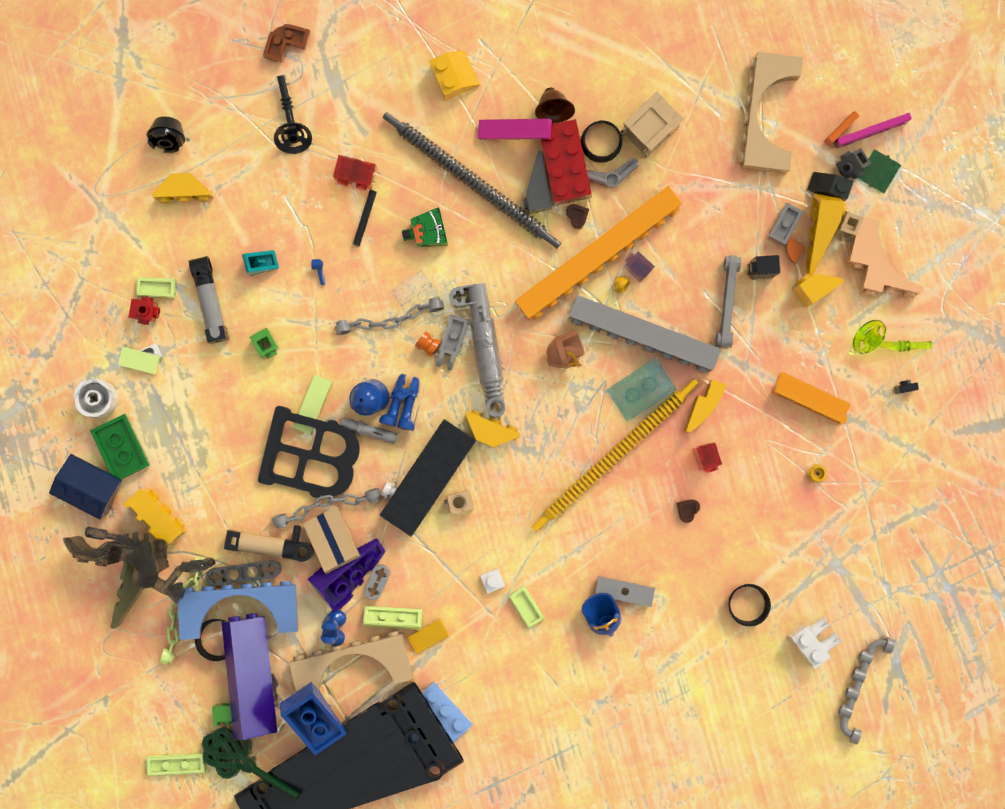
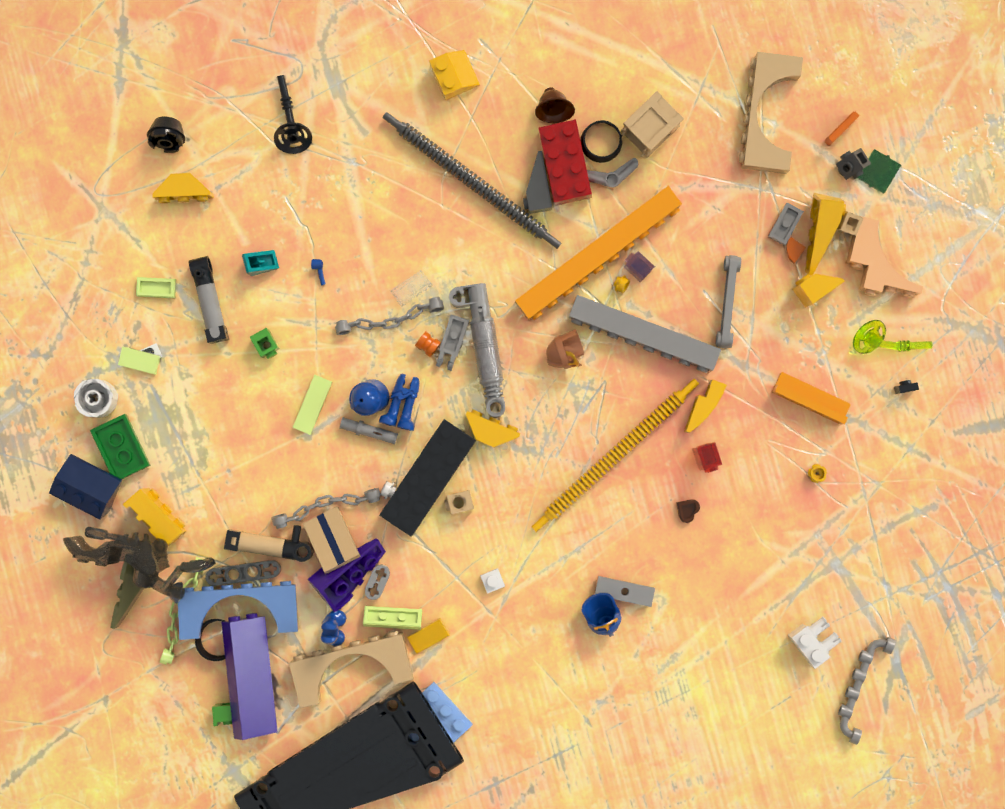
red brick [128,297,160,325] -> none
yellowish green tile [146,753,206,776] -> none
dark green piece [202,727,300,800] -> none
black window [258,406,360,498] -> none
dark orange plate [263,24,310,63] -> none
blue slope [280,682,347,755] -> none
clear red brick [333,155,377,191] -> none
black bar [353,190,377,246] -> none
green torso [402,207,448,247] -> none
dark pink tile [478,119,552,140] -> none
yellowish green tile [508,585,545,628] -> none
reddish brown tile [566,204,589,229] -> none
clear light blue slope [606,358,677,422] -> none
black tyre [728,584,771,626] -> none
black brick [747,255,780,280] -> none
pearl dark grey slope [807,172,854,201] -> none
dark pink tile [834,112,912,149] -> none

